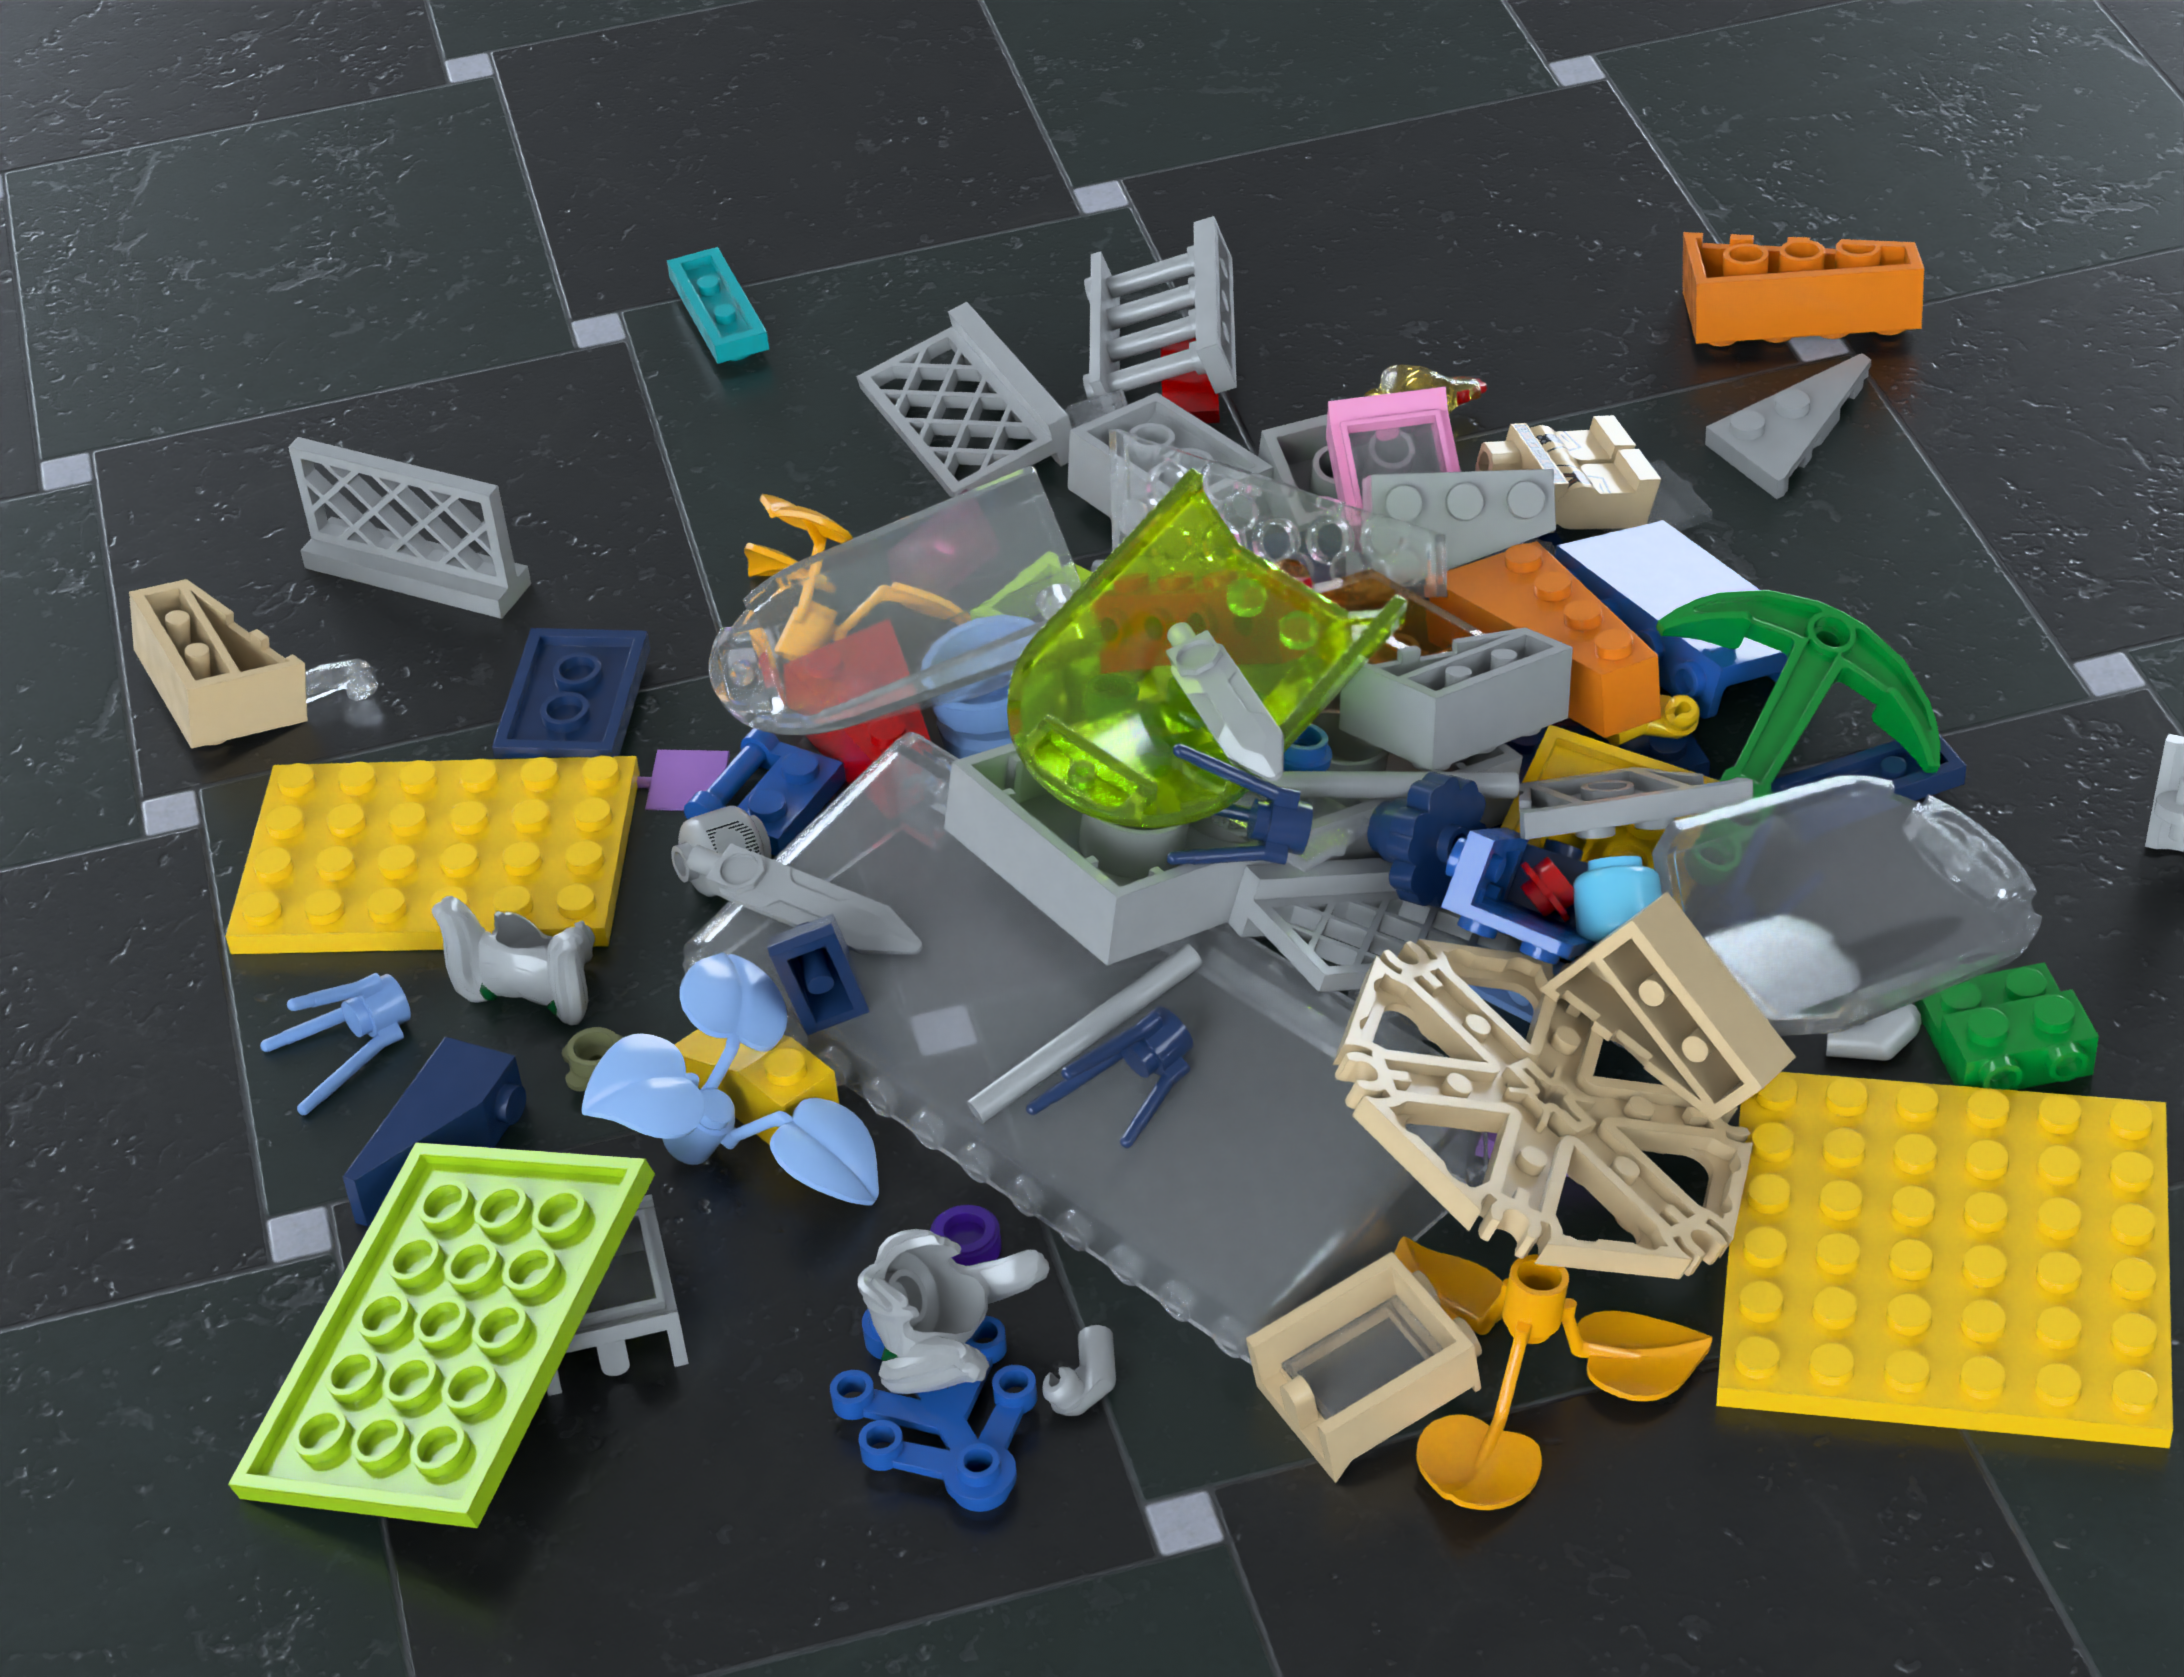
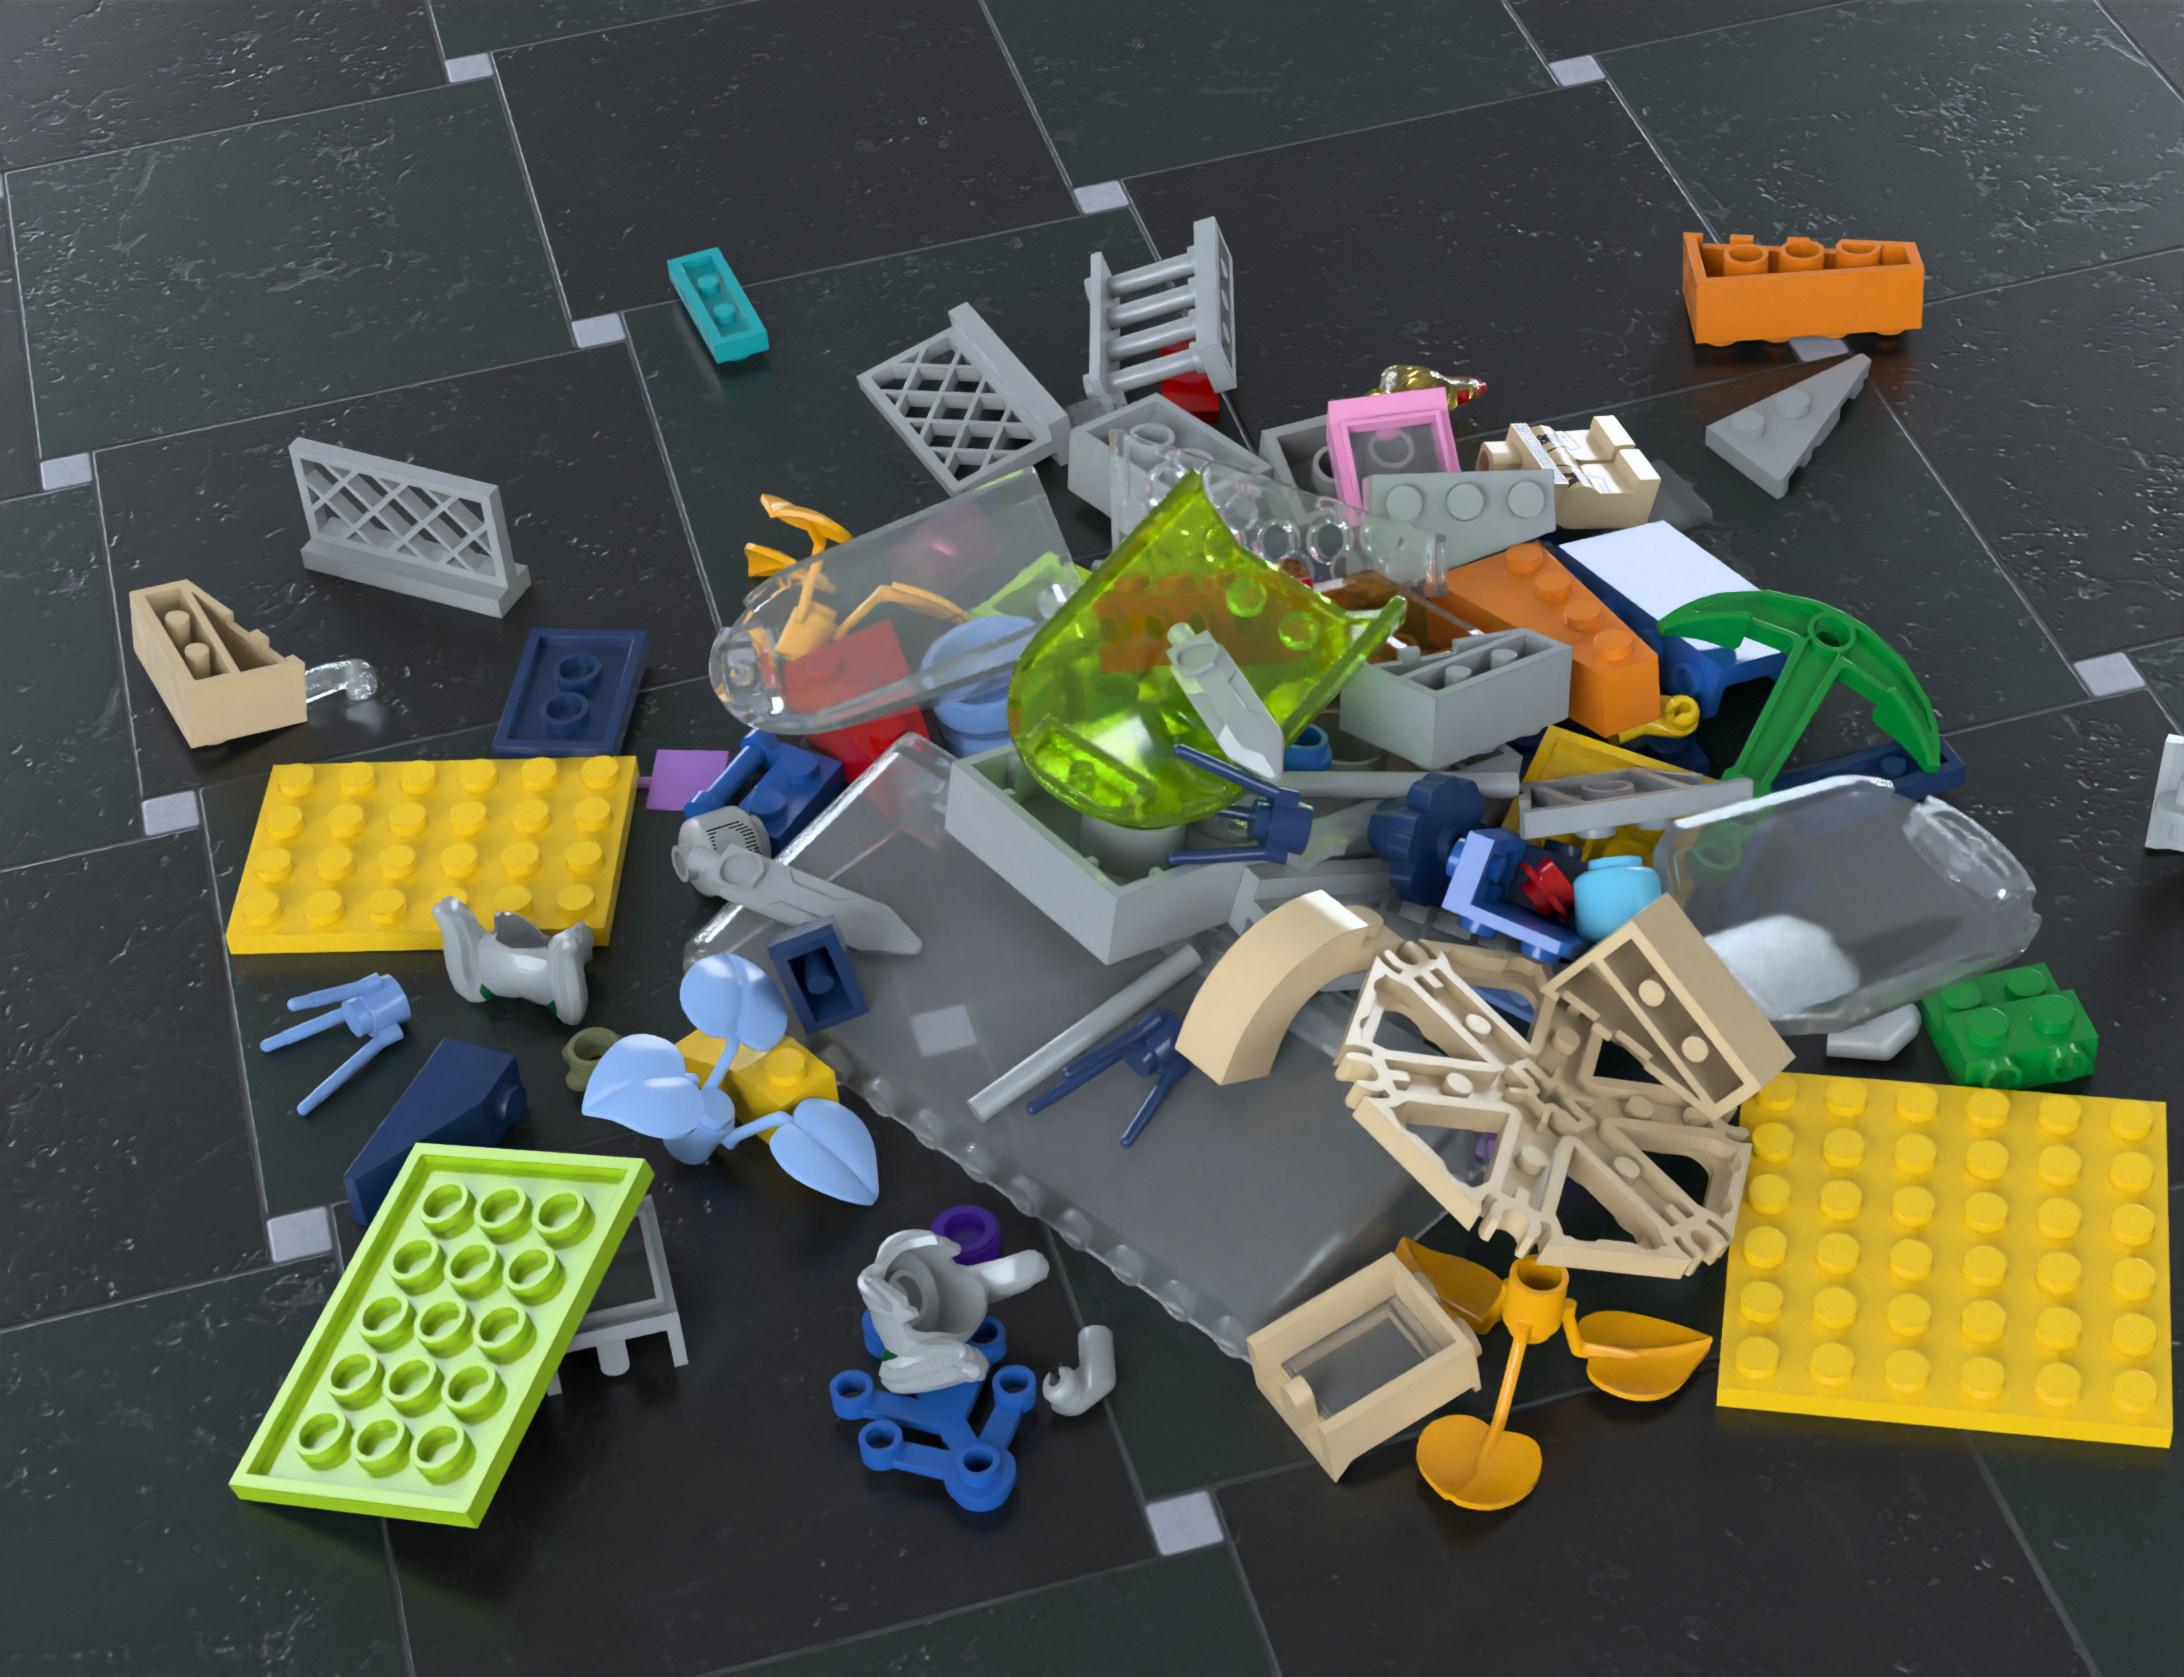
none -> tan arch [1174,890,1406,1086]

